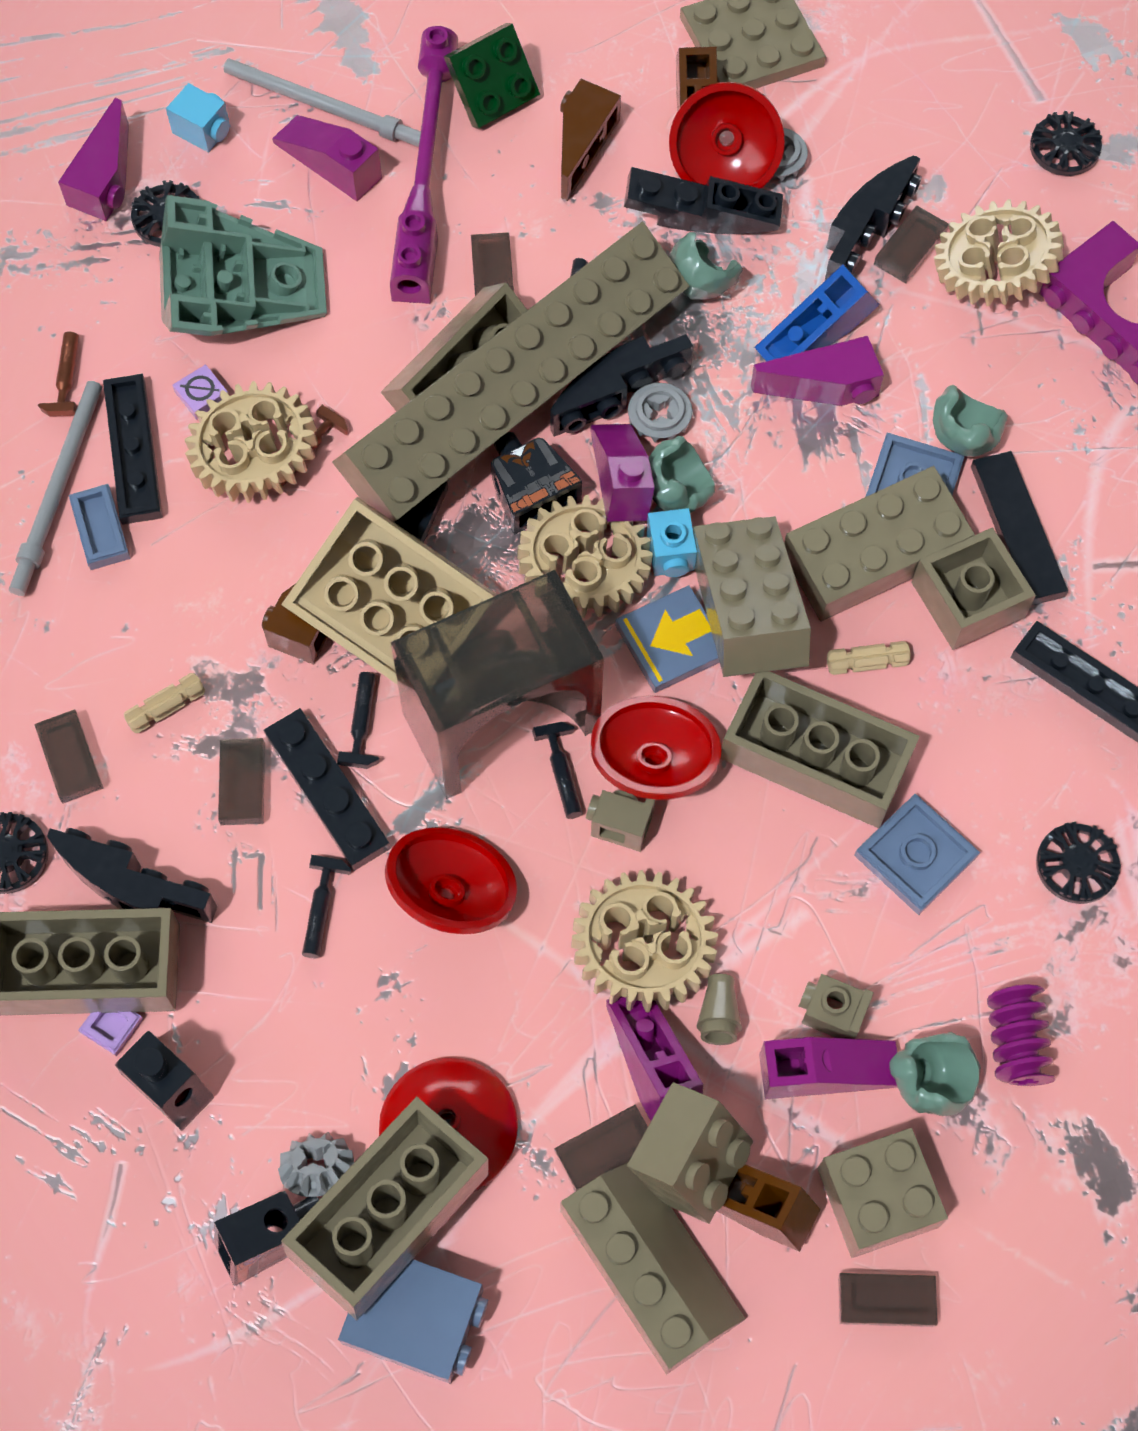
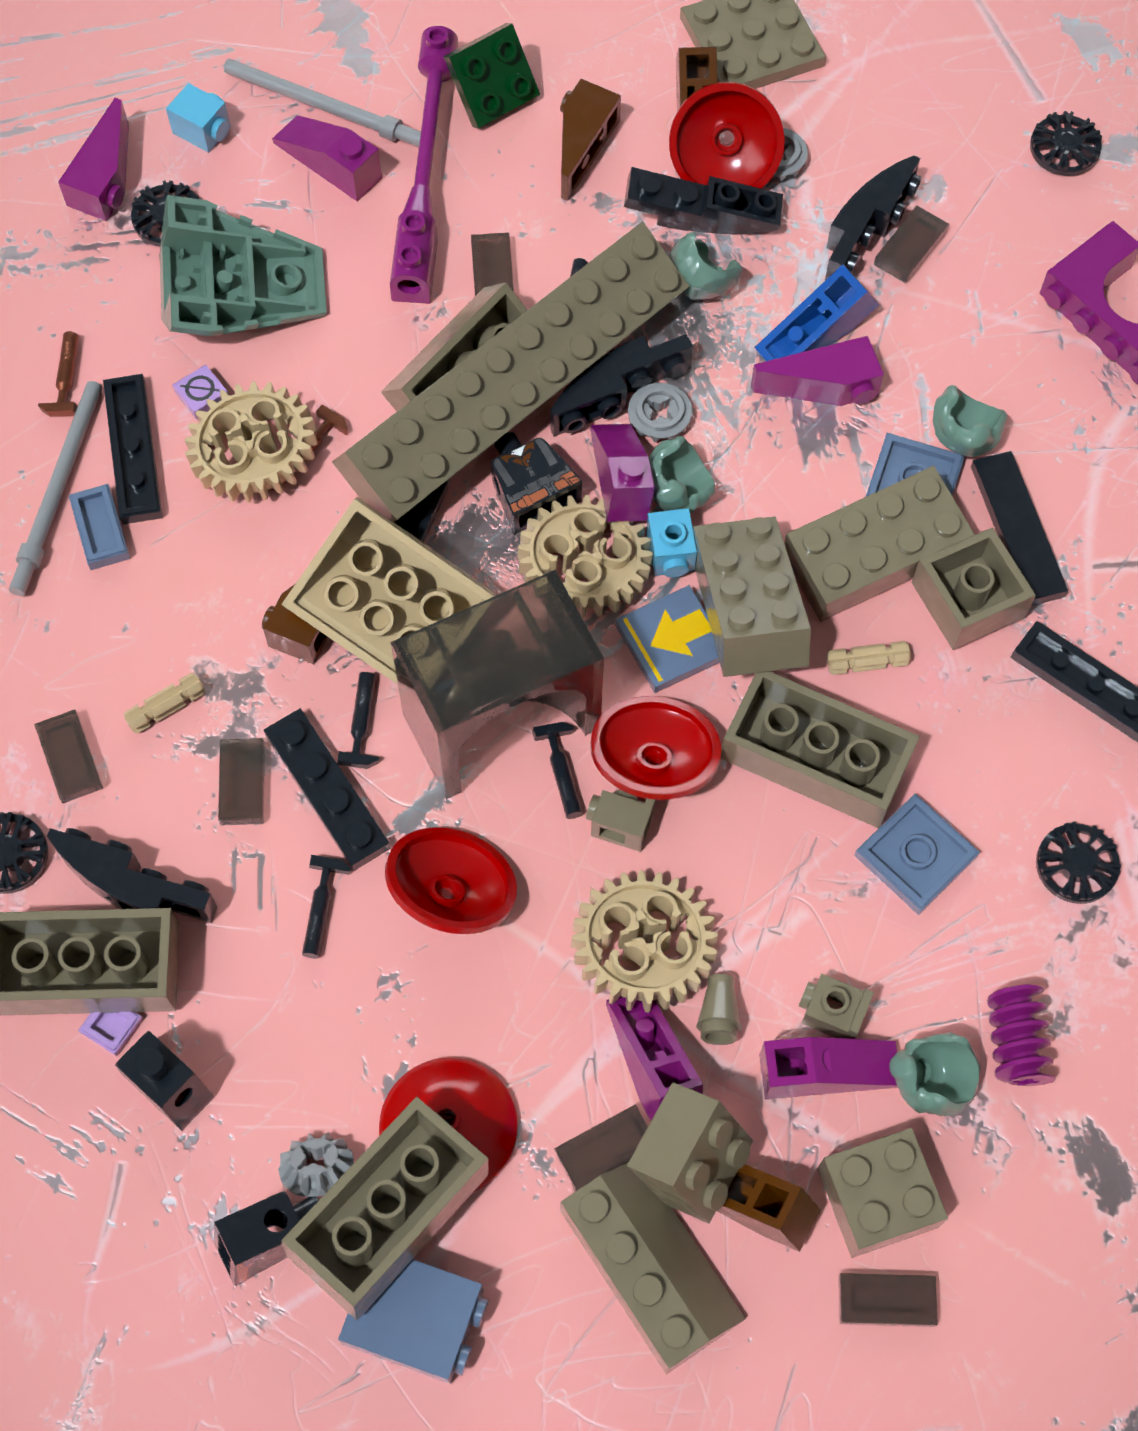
tan gear [934,199,1064,306] -> none

